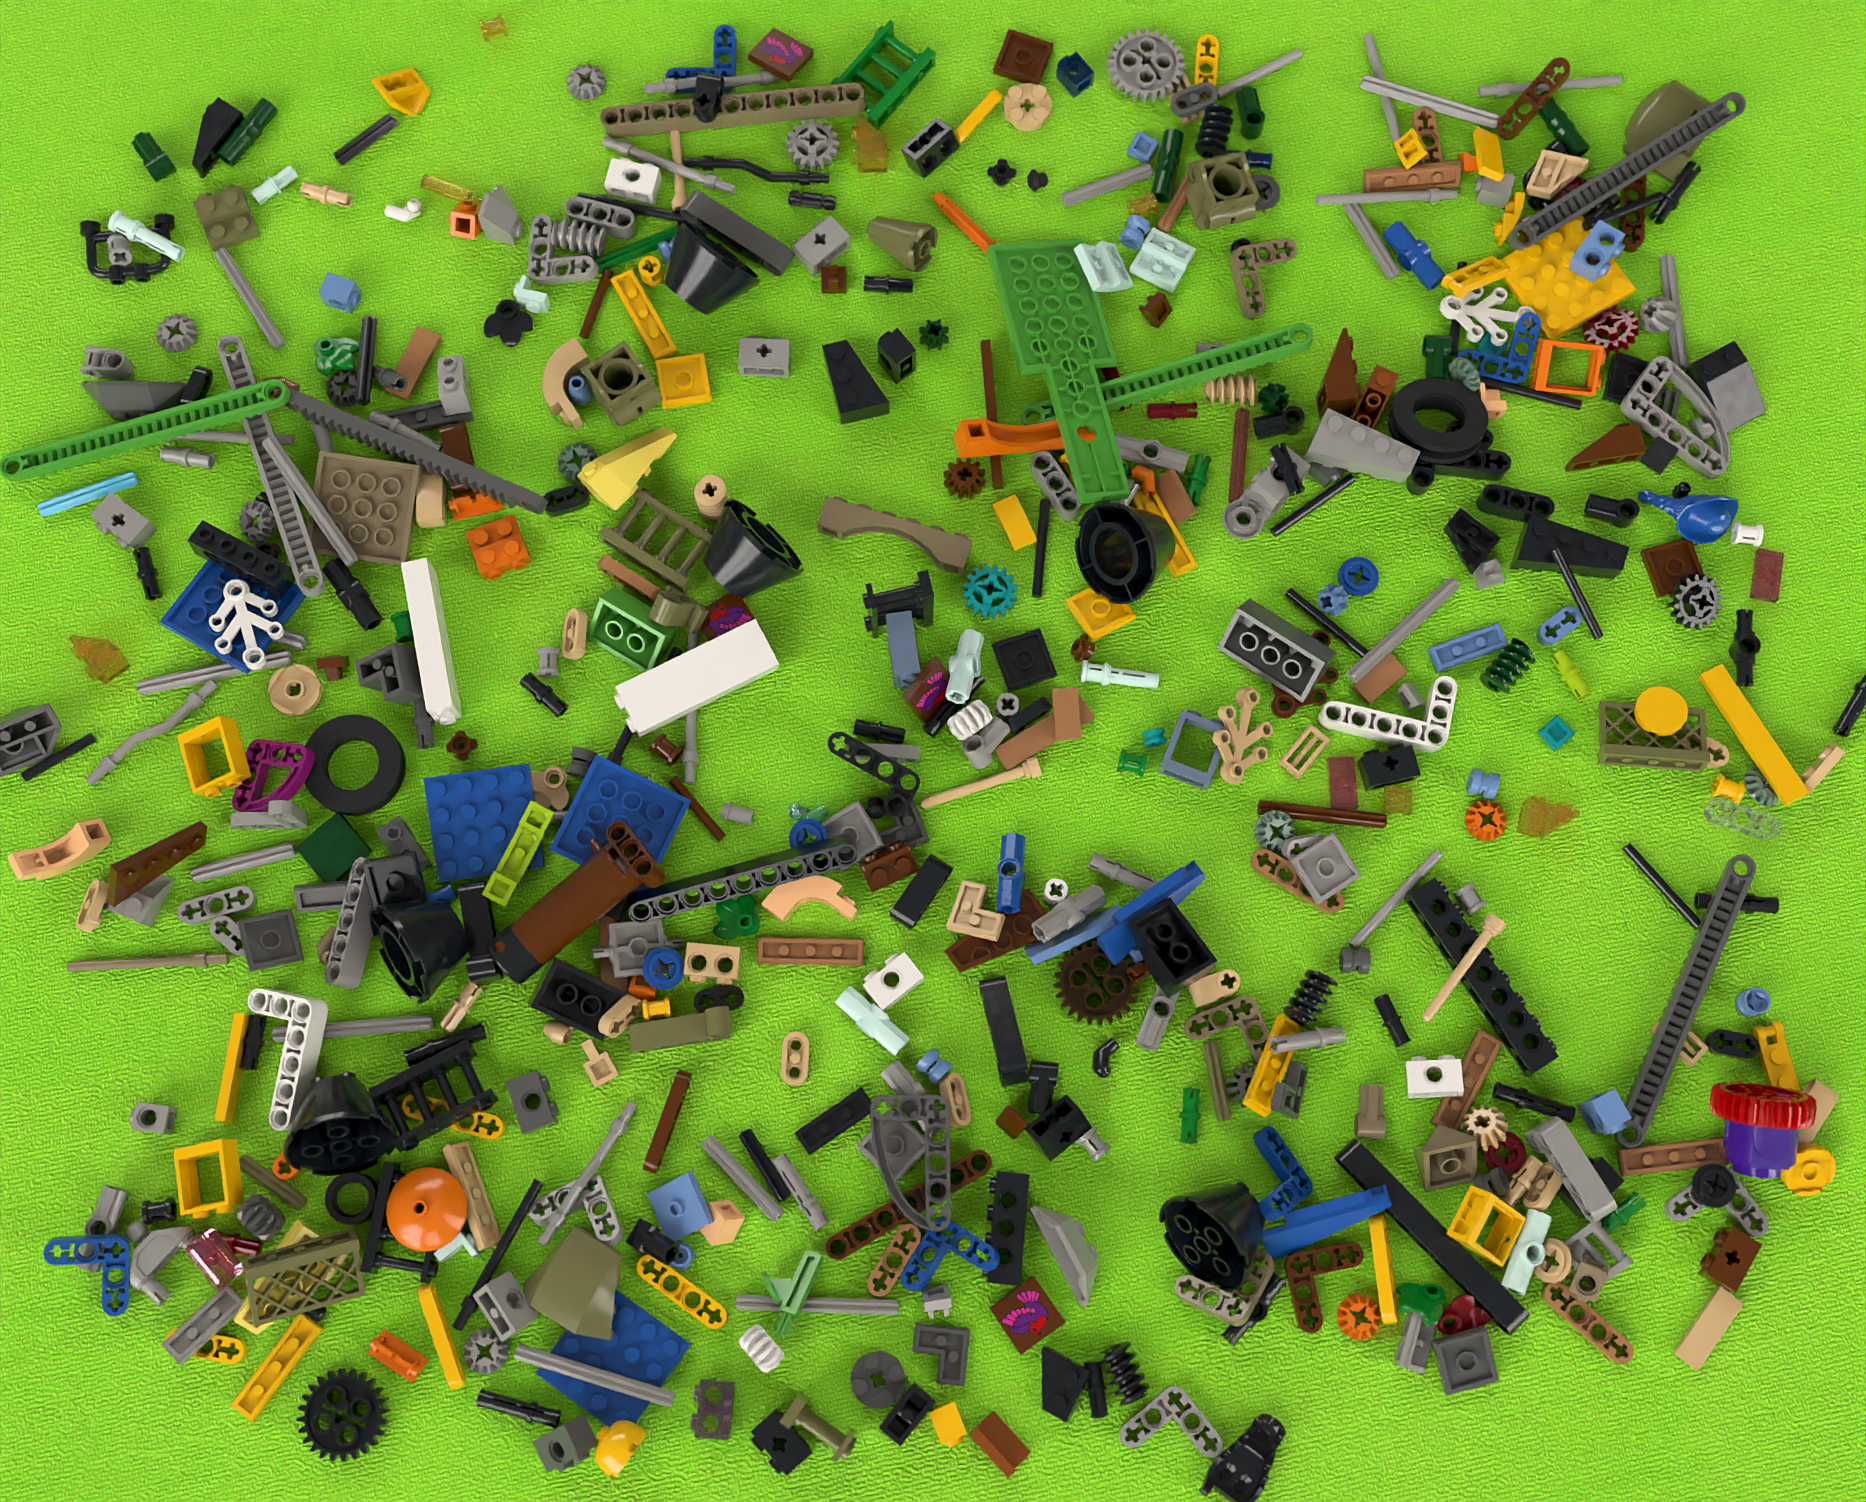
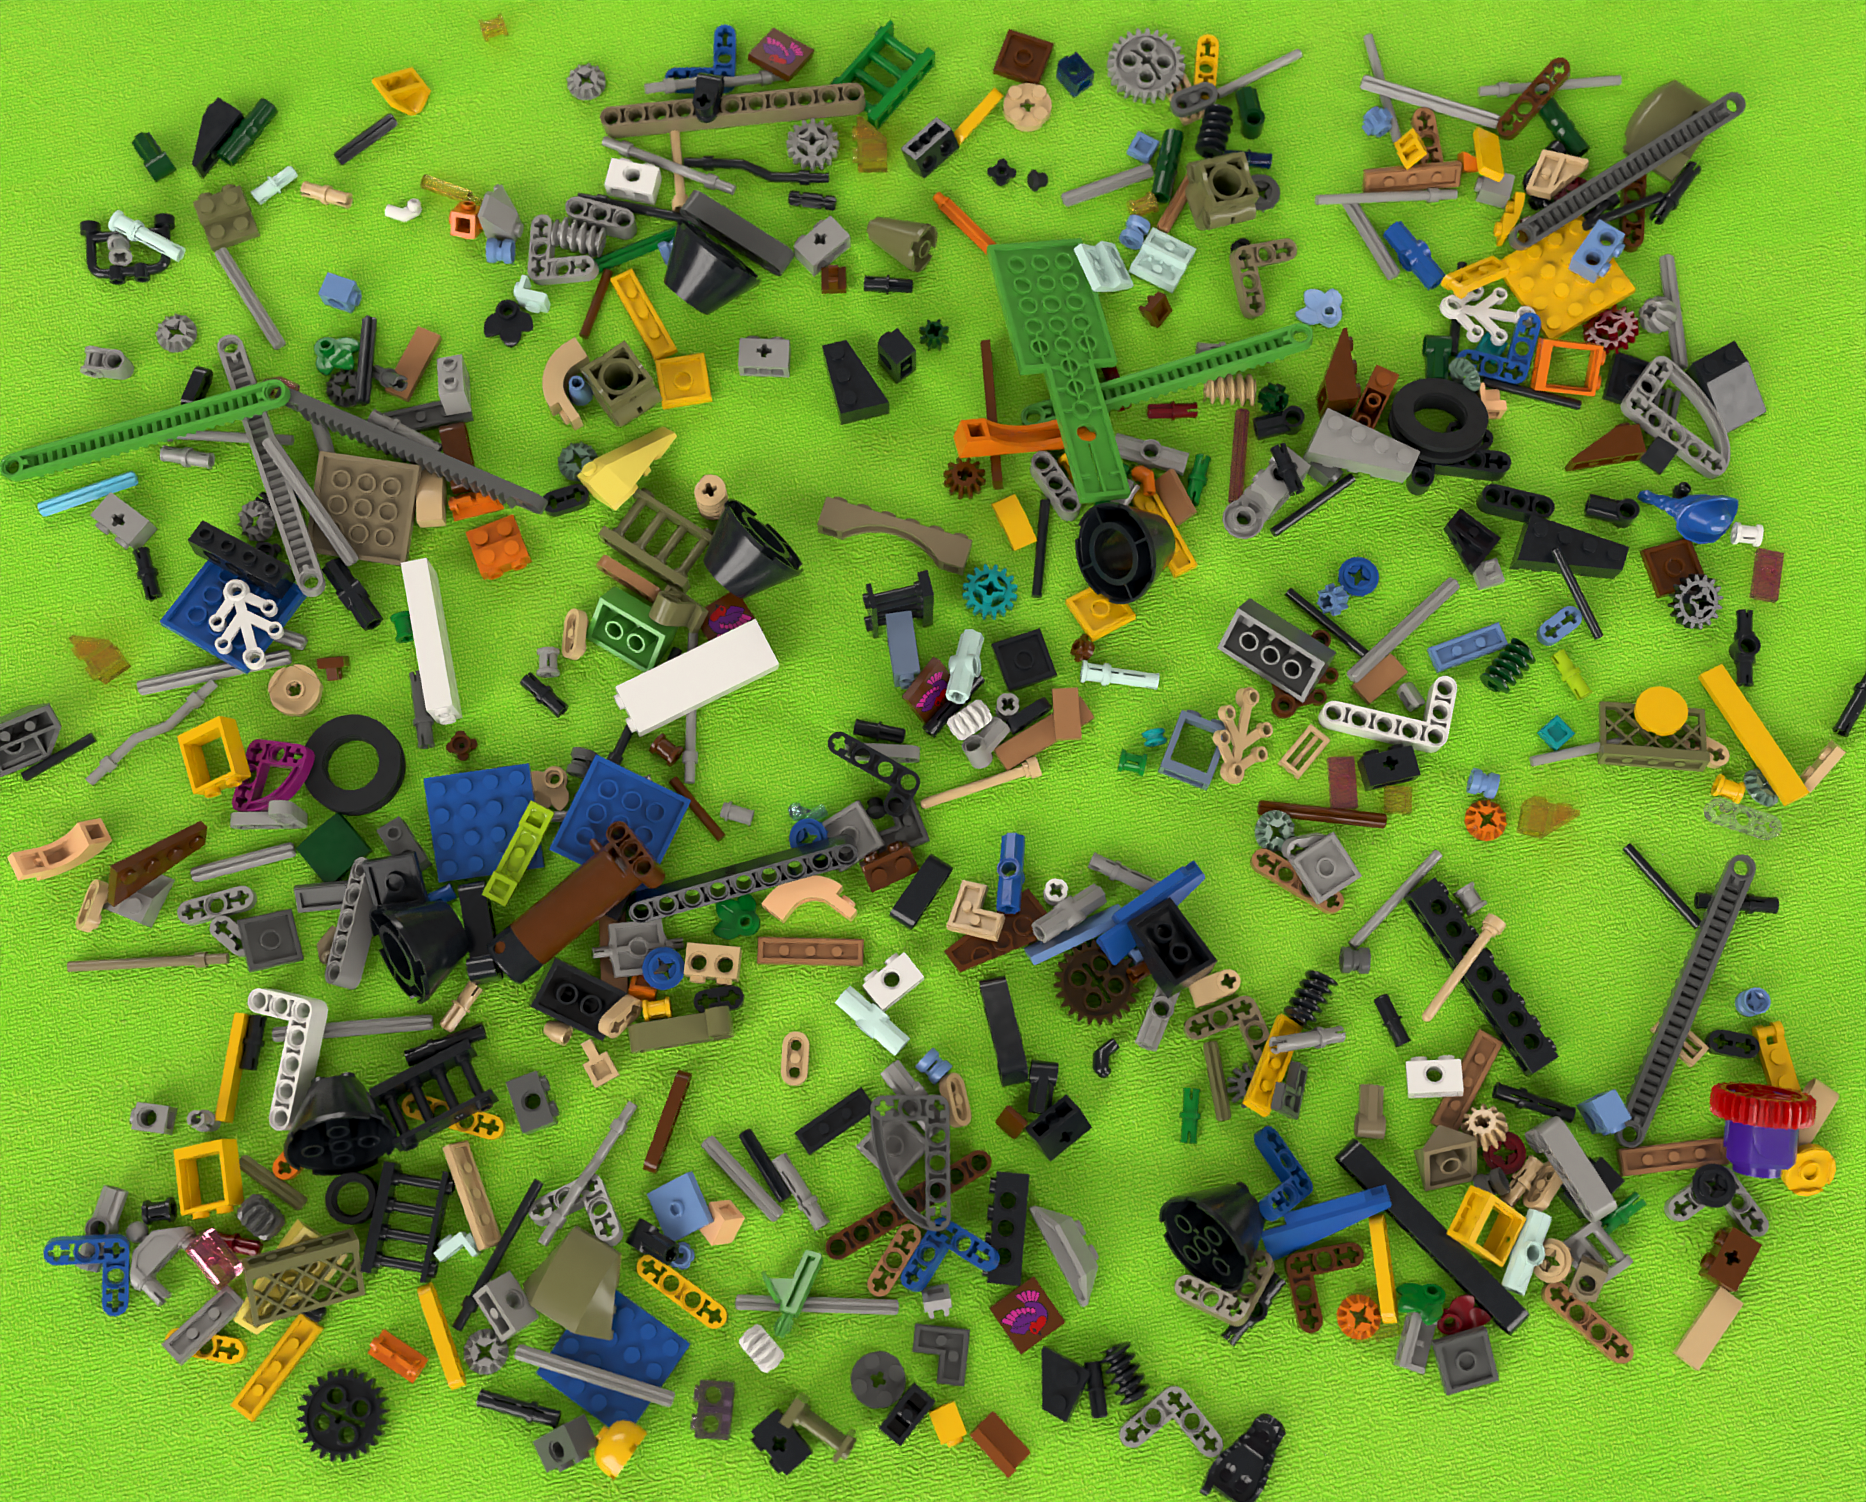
dark grey wedge [82,381,186,422] -> none
dark grey brick [355,643,424,705] -> none
orange dish [386,1167,468,1252] -> none
yellow bush [638,256,663,287] -> none
light grey bush [1076,1126,1112,1163] -> none
light grey tile [1688,417,1715,442] -> none
none -> light grey pin [187,1110,221,1132]
none -> medium blue wheel [486,238,515,264]
none -> light blue plate [1295,288,1342,328]
none -> medium blue gear [1362,106,1393,138]
none -> light grey bar [1530,735,1632,767]

